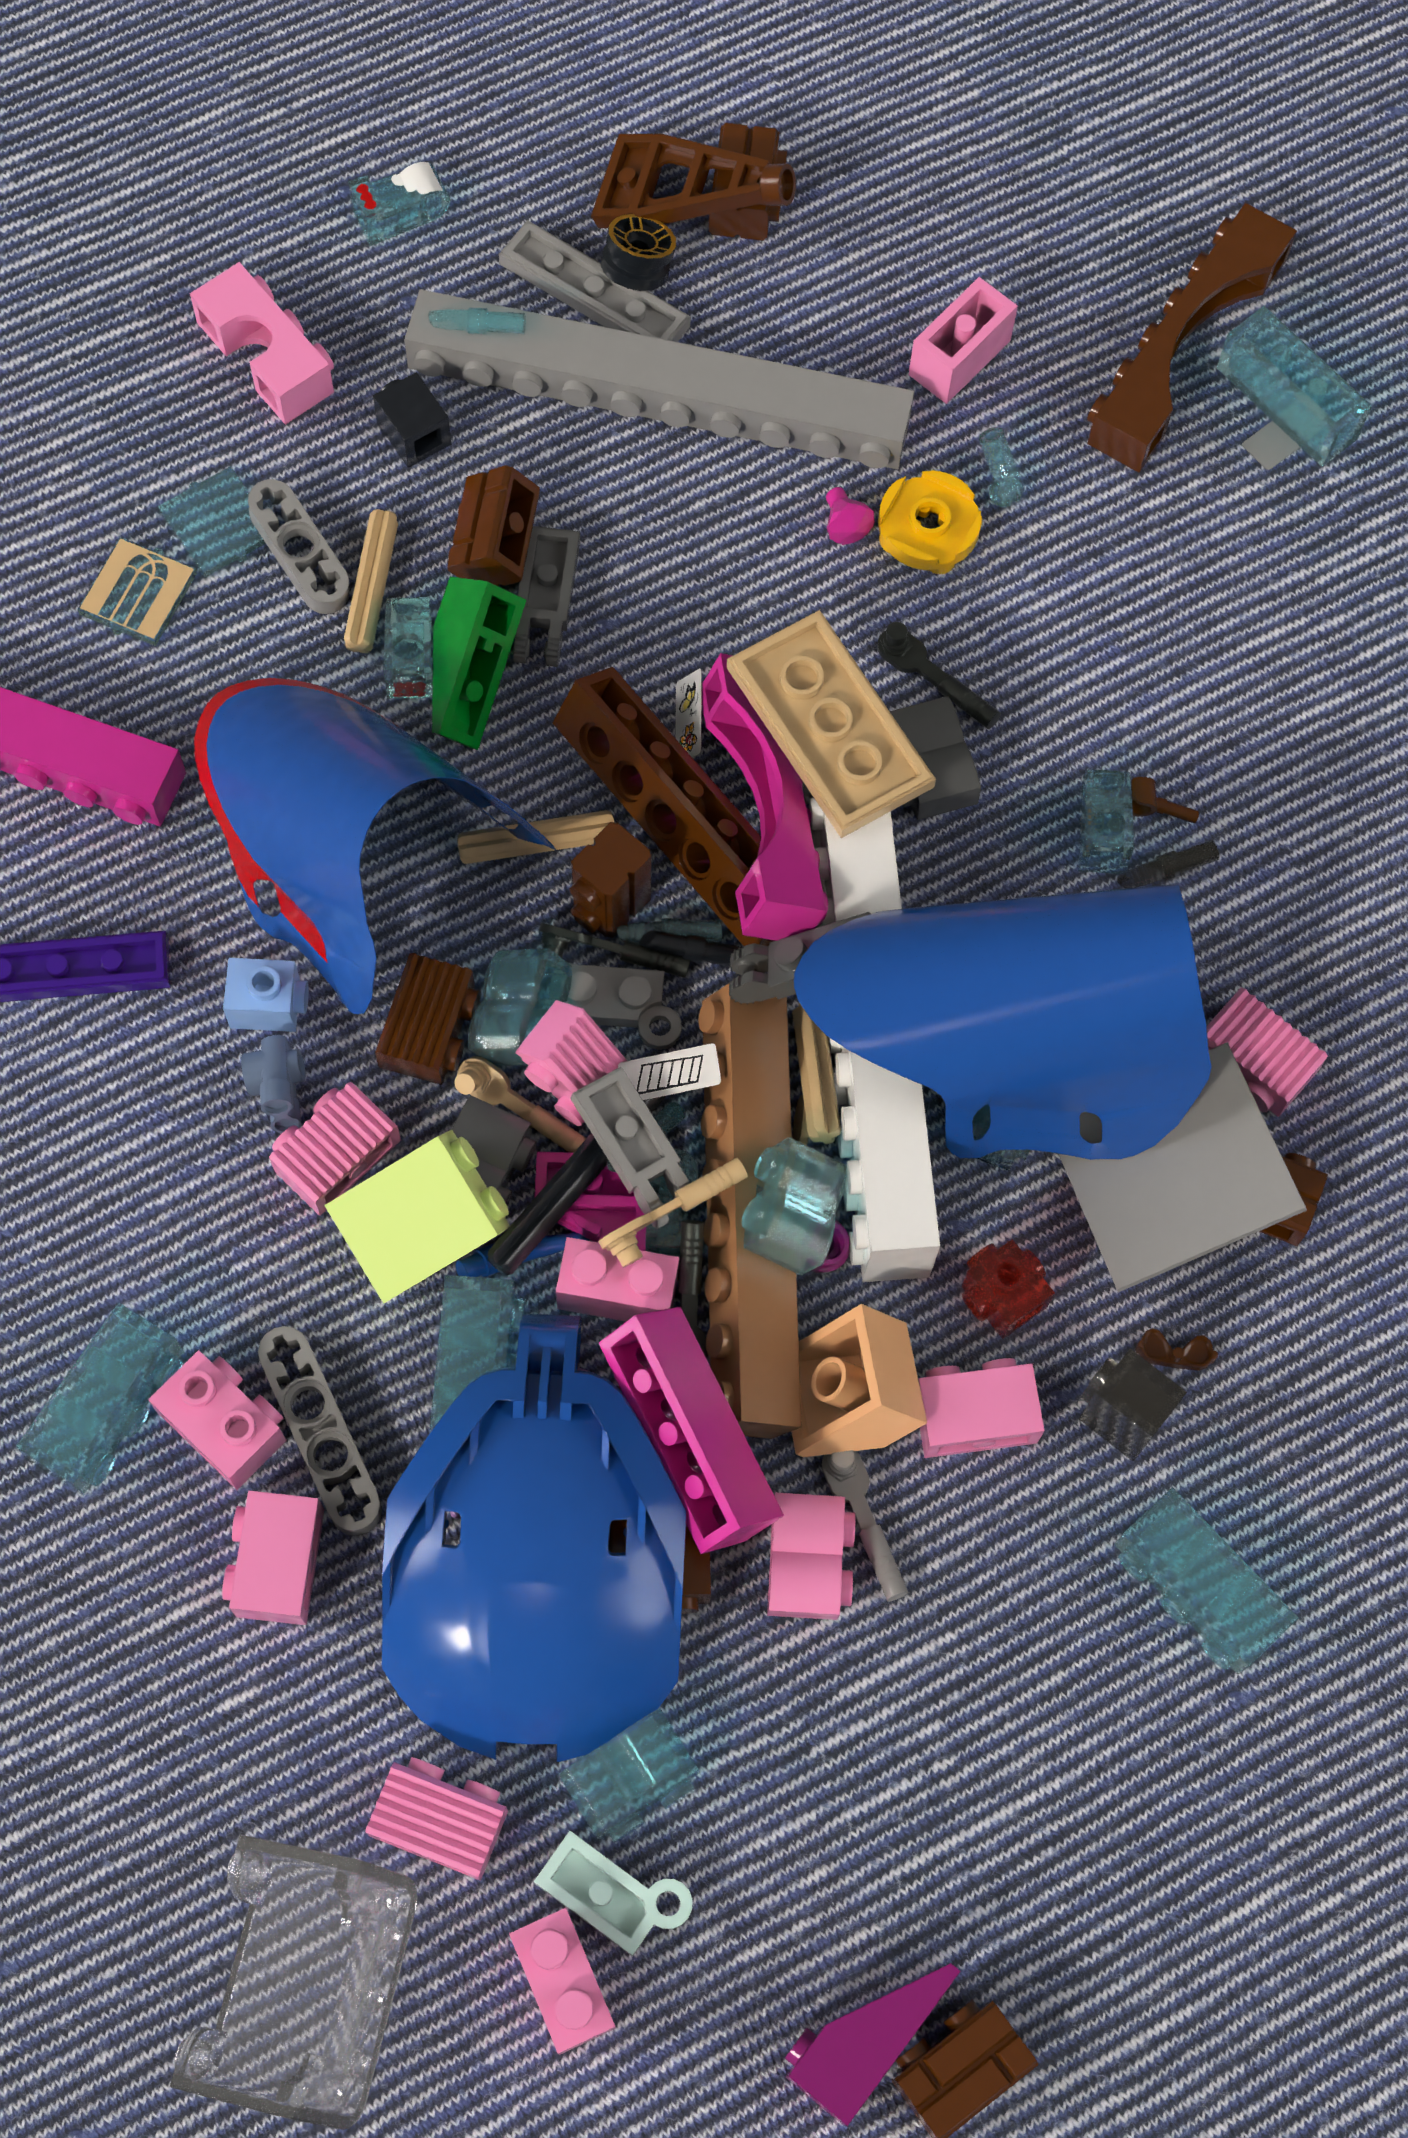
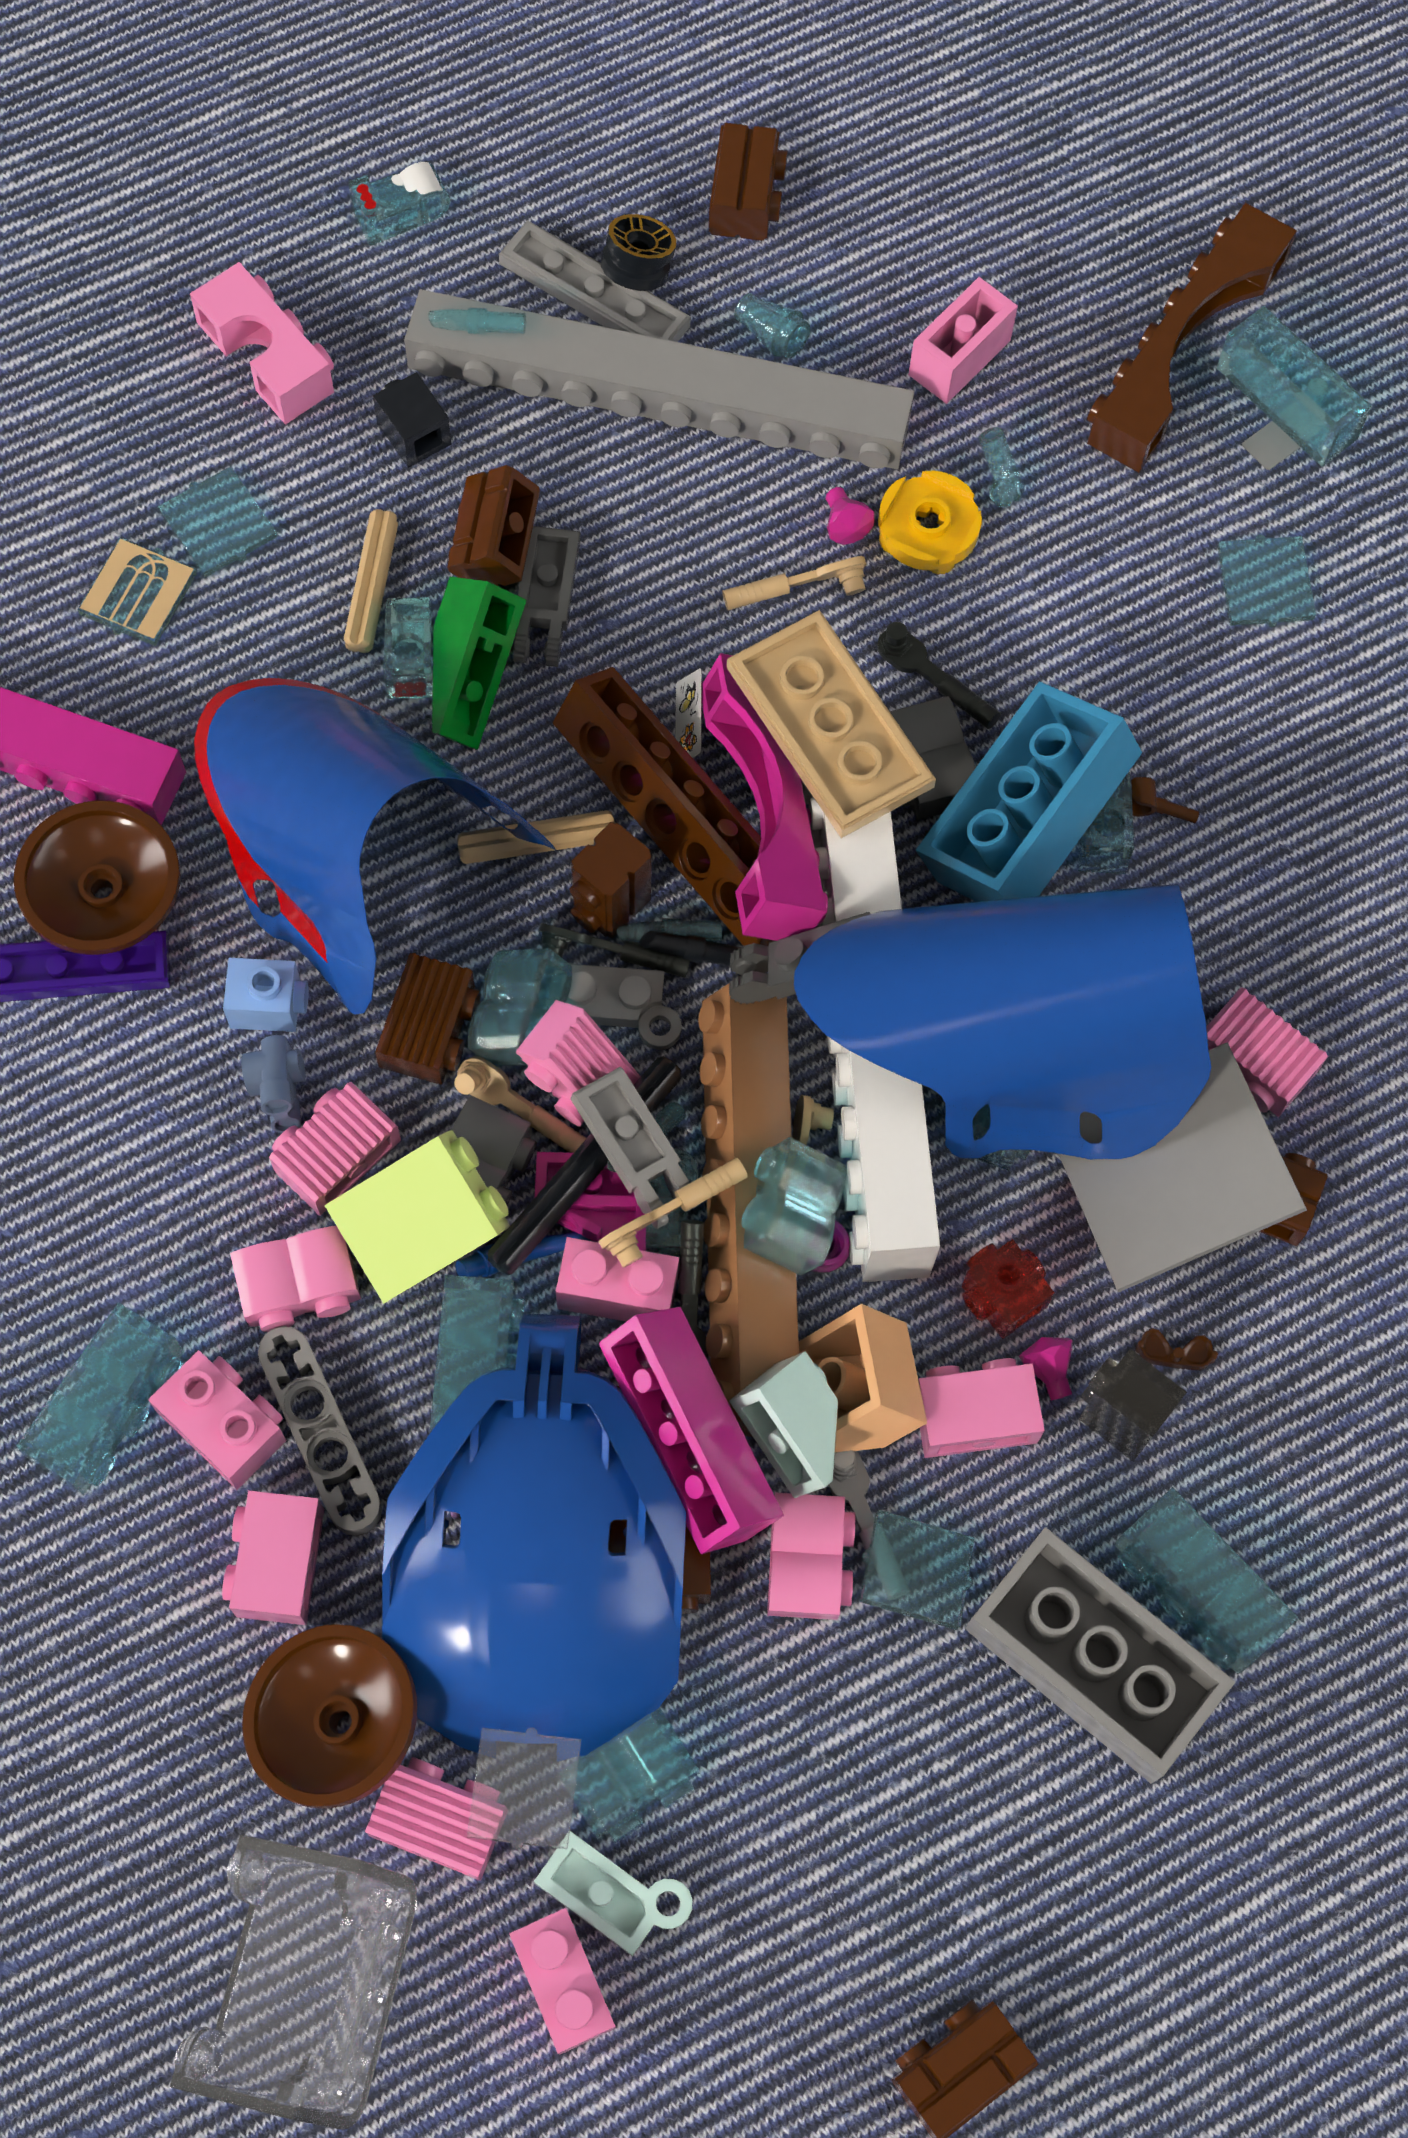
light grey beam [248,479,349,614] -> none
reddish brown plate [591,134,796,228] -> none
white sticker [618,1043,721,1100] -> none
magenta slope [784,1963,961,2126] -> none
tan axle [792,1003,841,1145] -> none
clear smoke piece [1117,840,1219,889] -> none
none -> reddish brown dish [14,801,181,955]
none -> bright pink brick [230,1226,361,1332]
none -> reddish brown dish [242,1624,417,1809]
none -> clear piece [467,1728,581,1850]
none -> tan piece [722,556,867,610]
none -> light aqua slope [729,1351,838,1498]
none -> clear light blue cone [734,293,810,358]
none -> clear light blue piece [860,1510,975,1630]
none -> dark azure brick [915,681,1142,902]
none -> light grey brick [965,1527,1235,1784]
none -> dark pink rock [1019,1337,1072,1400]
none -> clear light blue piece [1217,534,1316,628]

